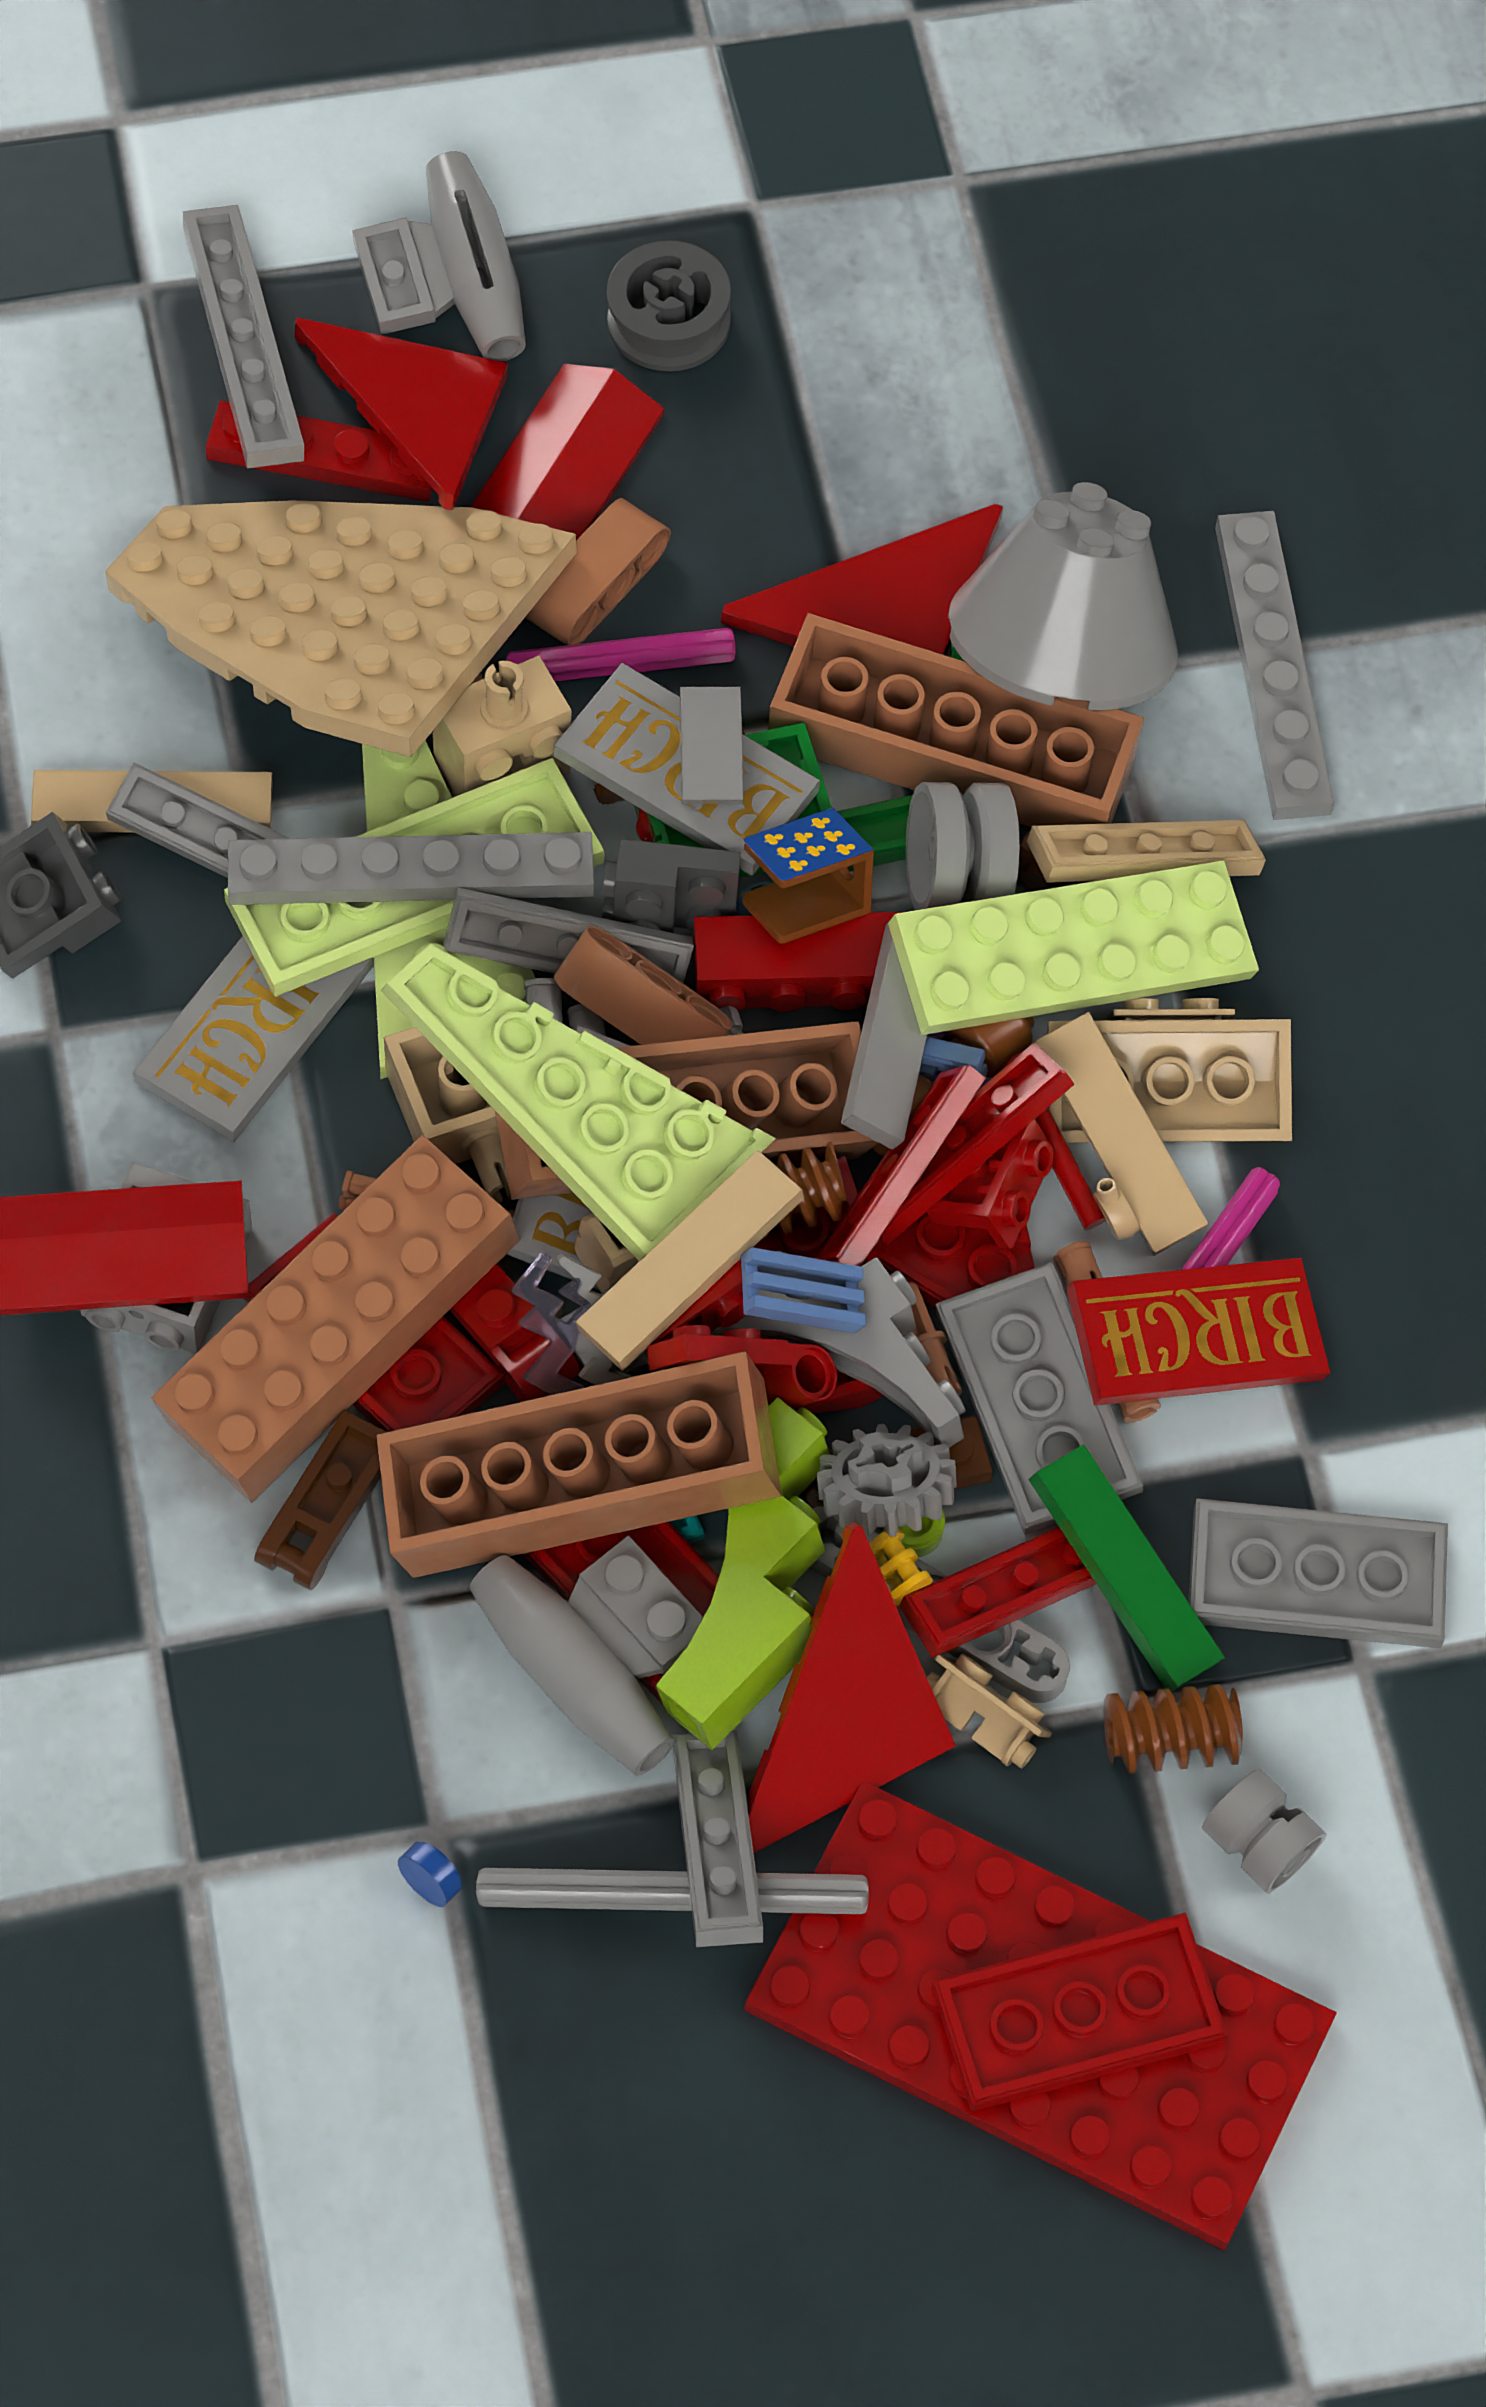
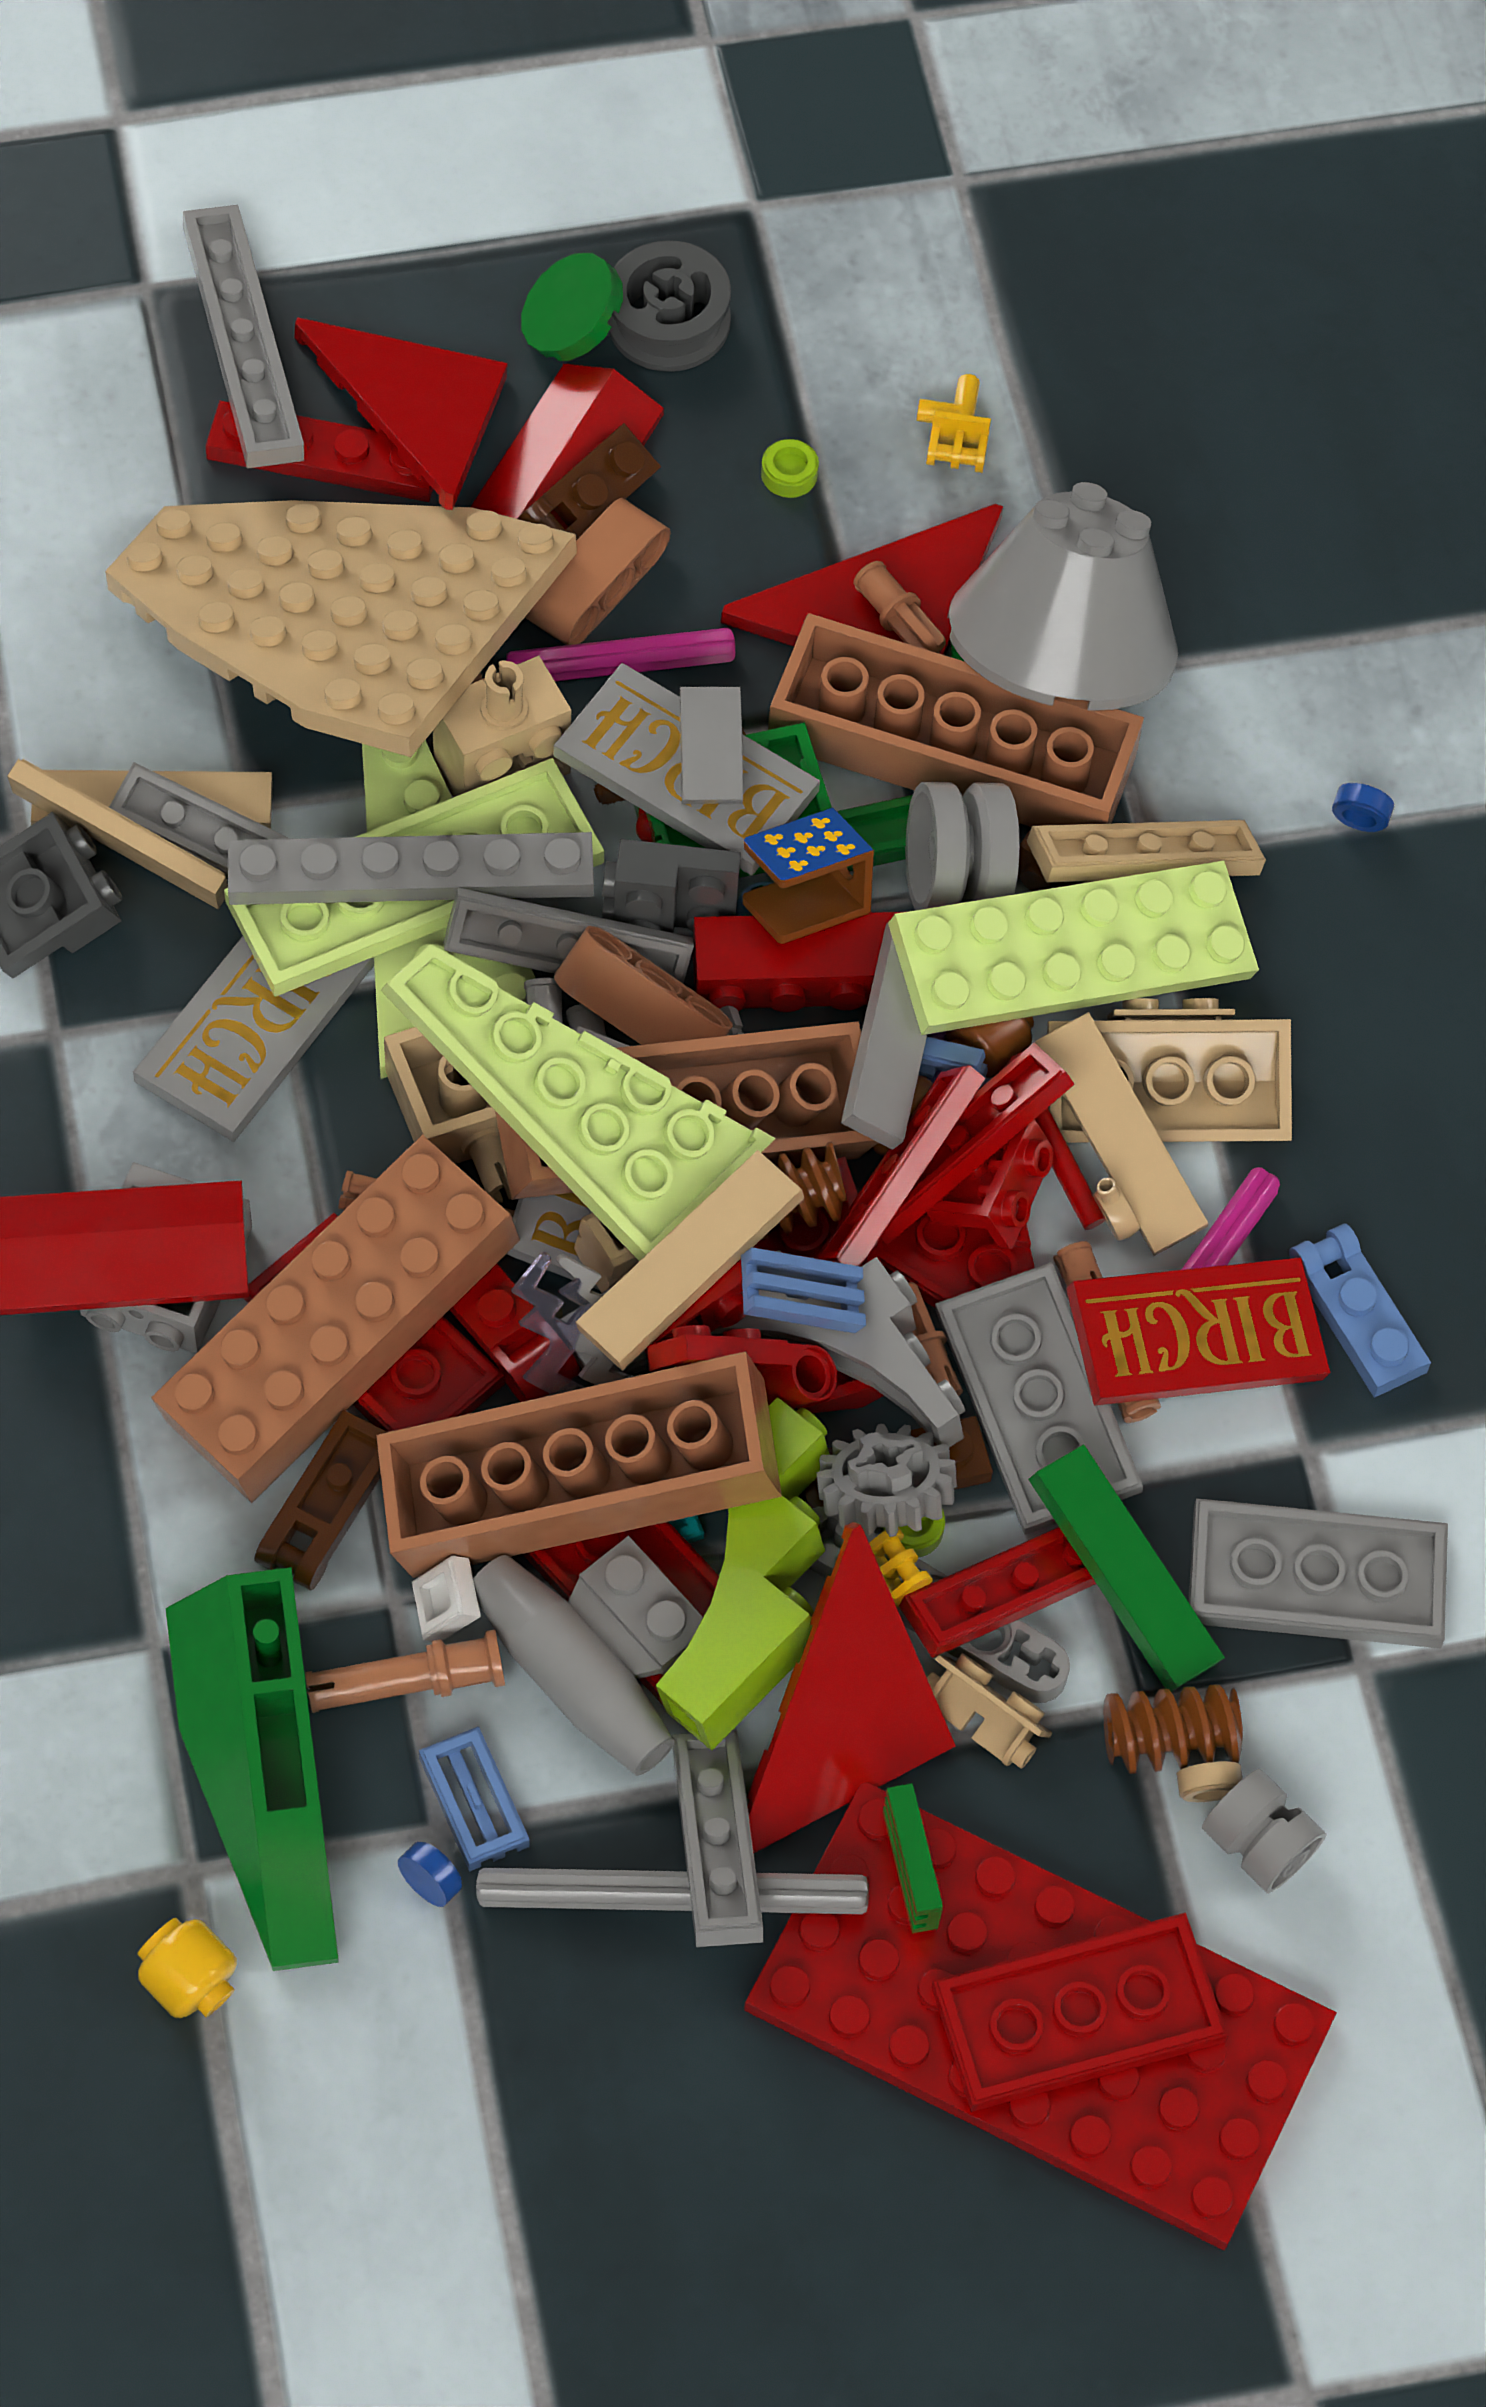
light grey plate [352,151,526,362] -> none
light grey plate [1215,511,1334,820] -> none
none -> tan tile [7,759,228,910]
none -> yellow head [137,1918,237,2018]
none -> green wedge [166,1567,339,1971]
none -> nougat pin [305,1629,505,1713]
none -> white tile [412,1556,481,1641]
none -> medium blue tile [419,1726,530,1872]
none -> reddish brown plate [518,423,661,541]
none -> green tile [521,253,623,361]
none -> lime tile [761,439,819,498]
none -> nougat axle [854,561,946,653]
none -> green tile [883,1783,943,1934]
none -> yellow arm [916,374,991,473]
none -> tan tile [1176,1761,1243,1802]
none -> medium blue plate [1289,1223,1431,1398]
none -> blue tile [1332,783,1394,832]

